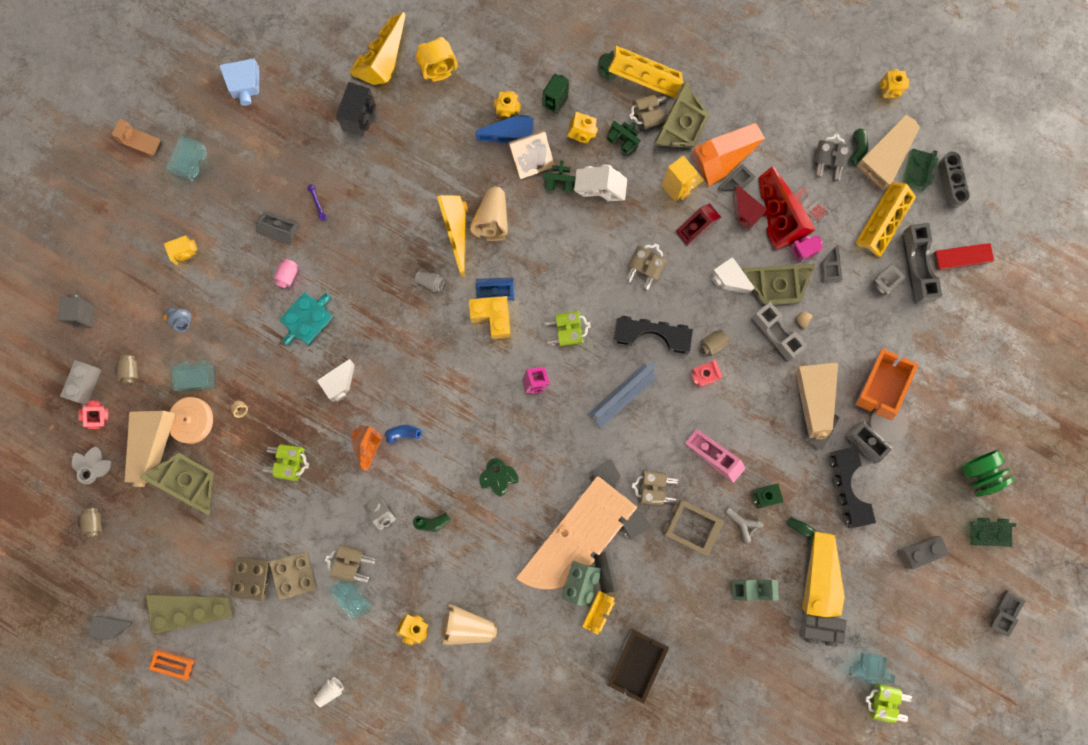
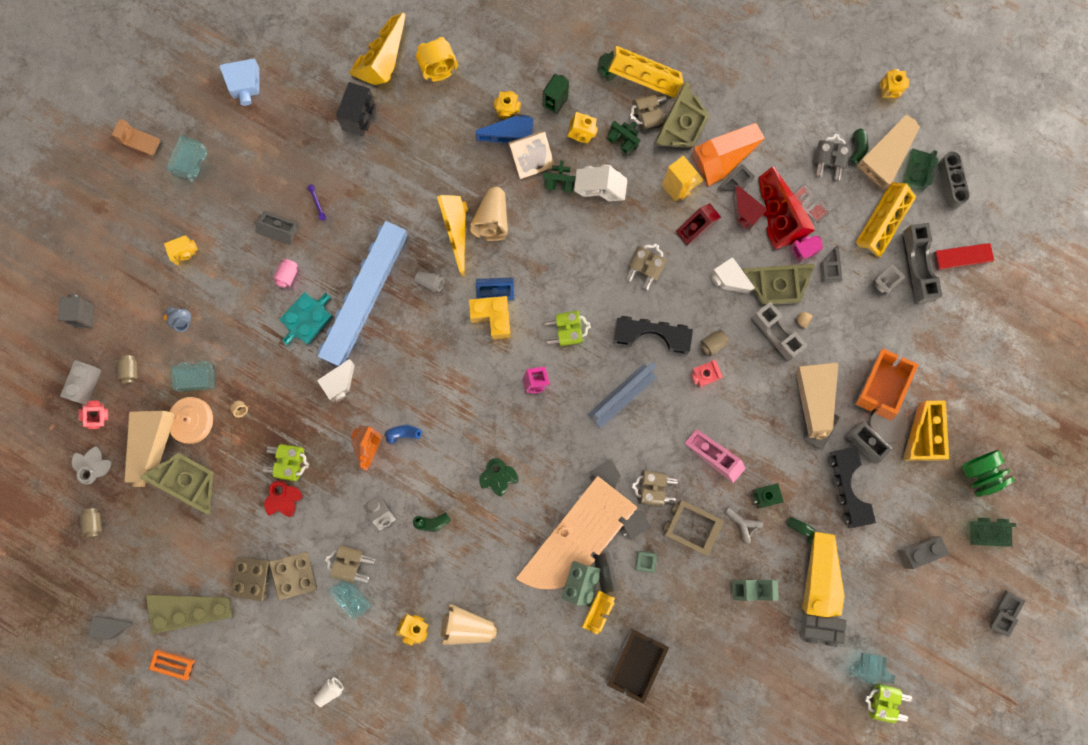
none -> red plate [264,480,302,517]
none -> light blue brick [318,221,408,367]
none -> sand green tile [635,551,657,573]
none -> yellow wedge [902,401,949,461]

